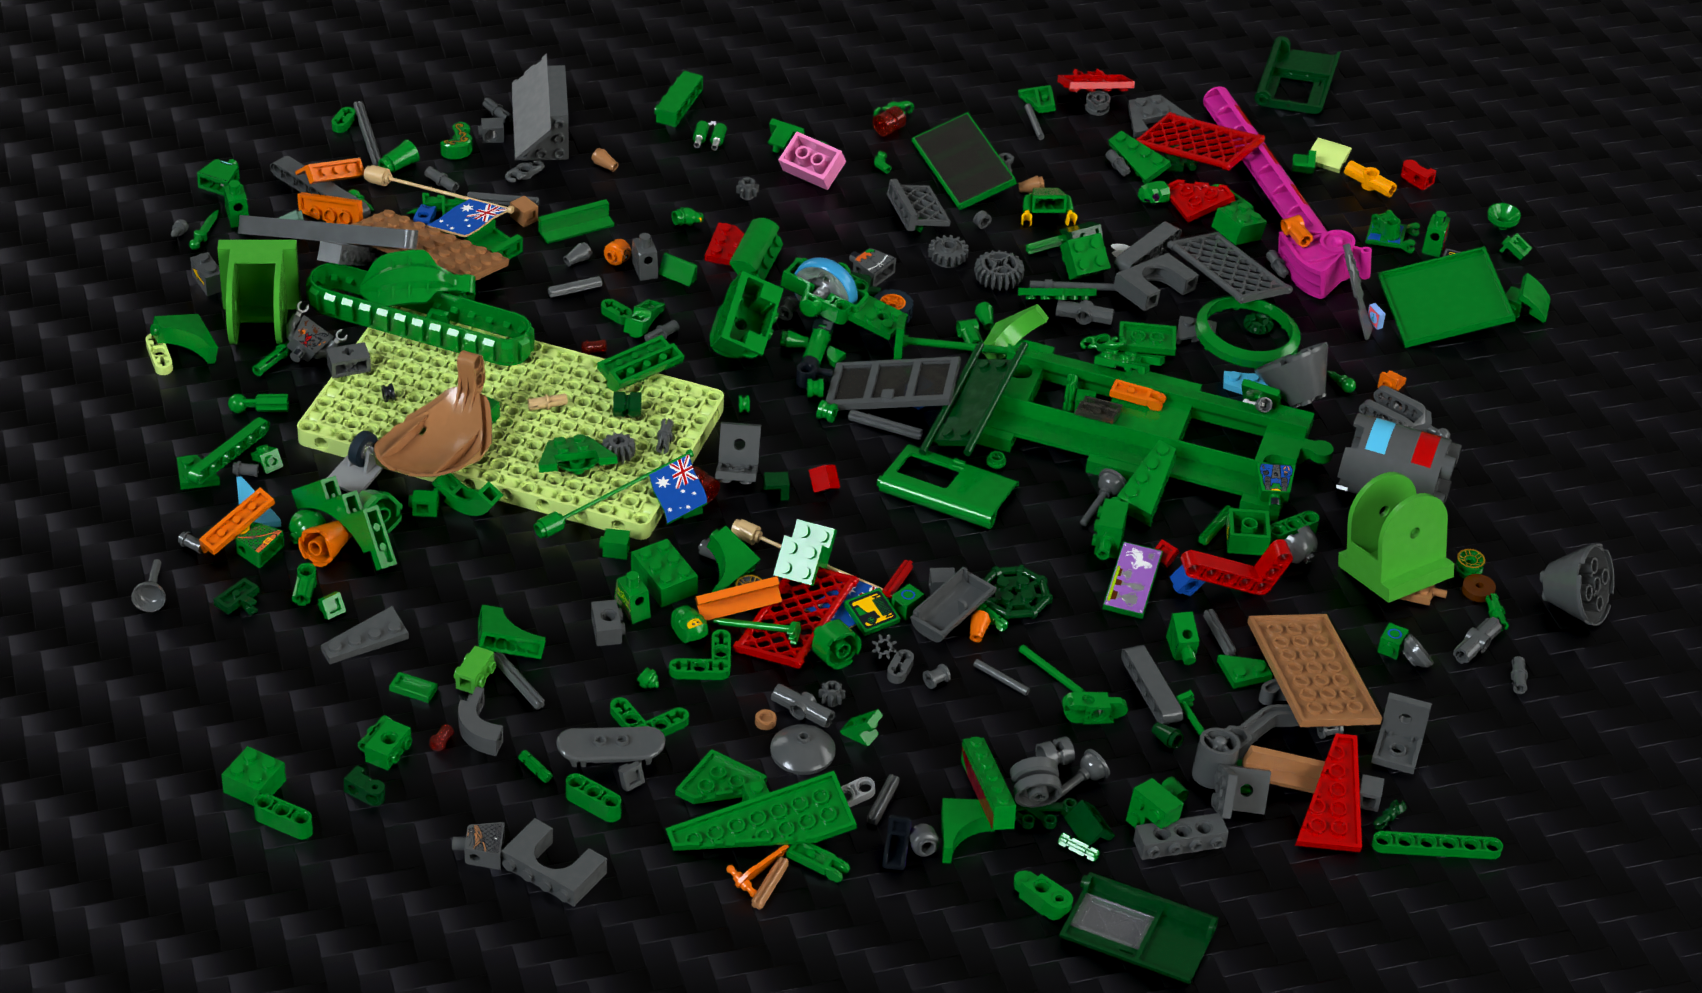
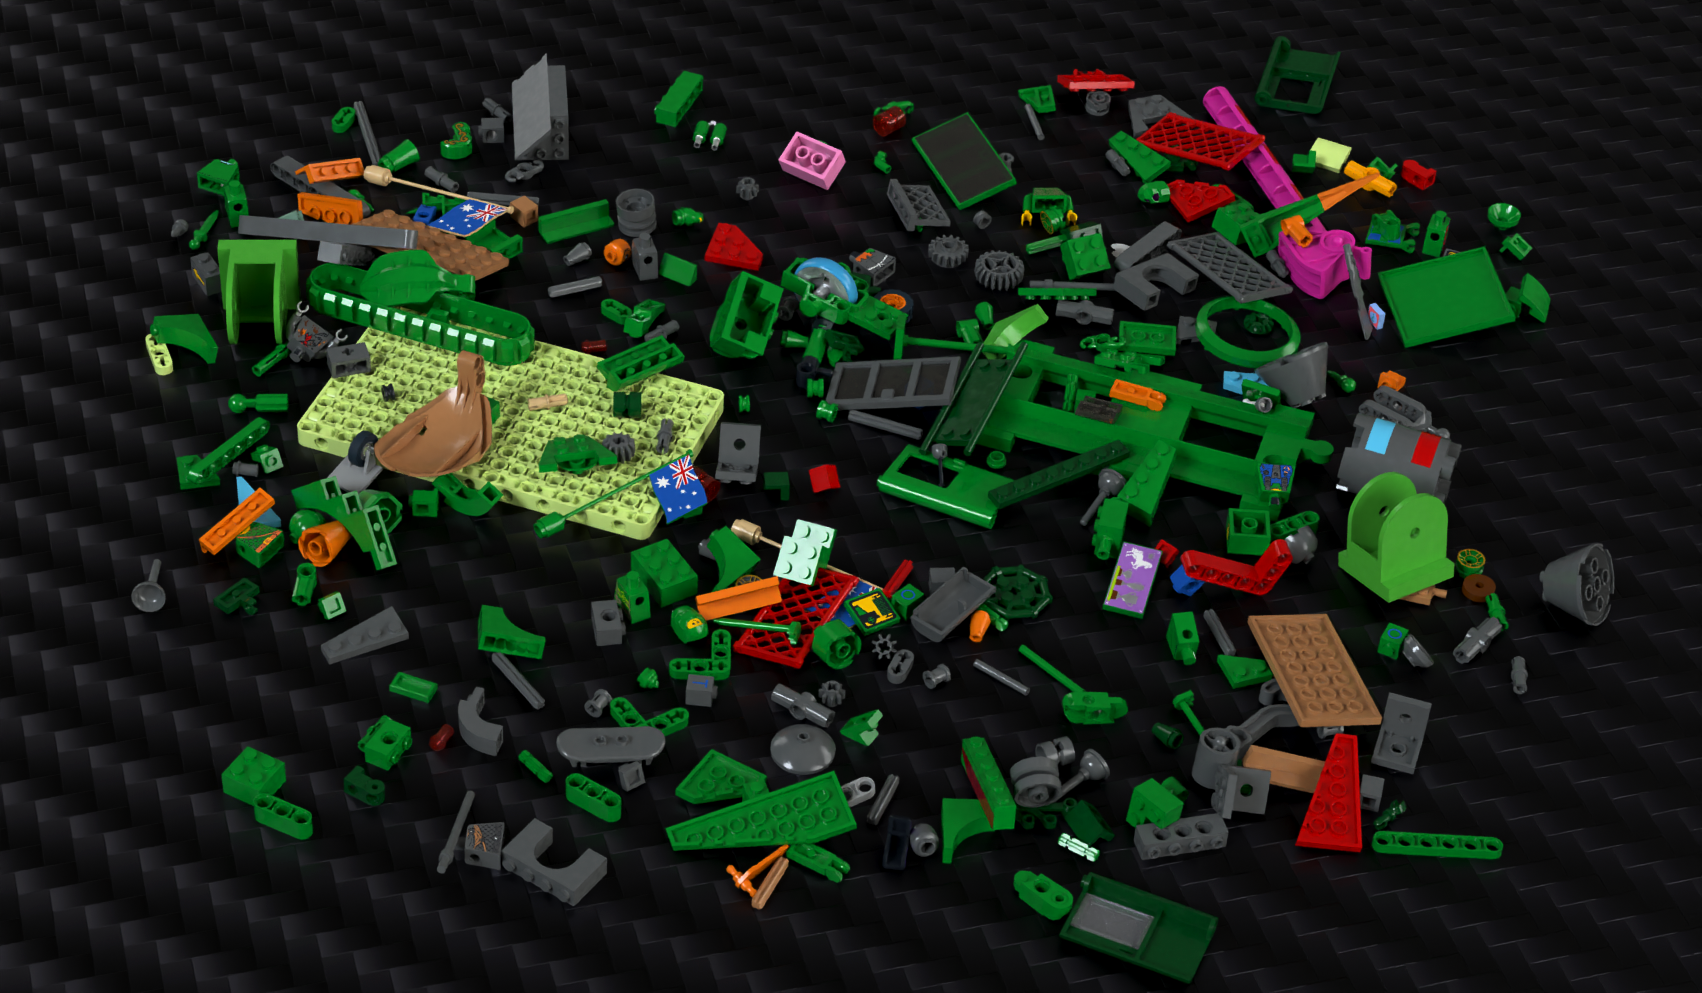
dark grey pin [178,532,202,553] -> none
bright green brick [454,646,496,694] -> none
medium nougat cone [591,148,619,172] -> none
green brick [599,528,630,560] -> none
green brick [729,218,783,280] -> none
medium nougat tile [755,709,777,730] -> none
green piece [768,118,805,153] -> none
medium nougat cone [1018,175,1045,193] -> none
dark grey beam [1121,645,1183,725] -> none
green axle [1198,505,1234,545] -> none
none -> dark grey bar [437,791,475,873]
none -> dark grey bush [584,689,612,717]
none -> dark grey wheel [616,188,657,237]
none -> dark grey brick [686,674,718,707]
none -> dark green plate [824,329,864,362]
none -> hinge [932,444,948,488]
none -> dark green plate [988,439,1130,509]
none -> green wheel [1040,205,1066,234]
none -> green plate [1239,172,1380,258]
none -> green bracket [1366,157,1398,180]

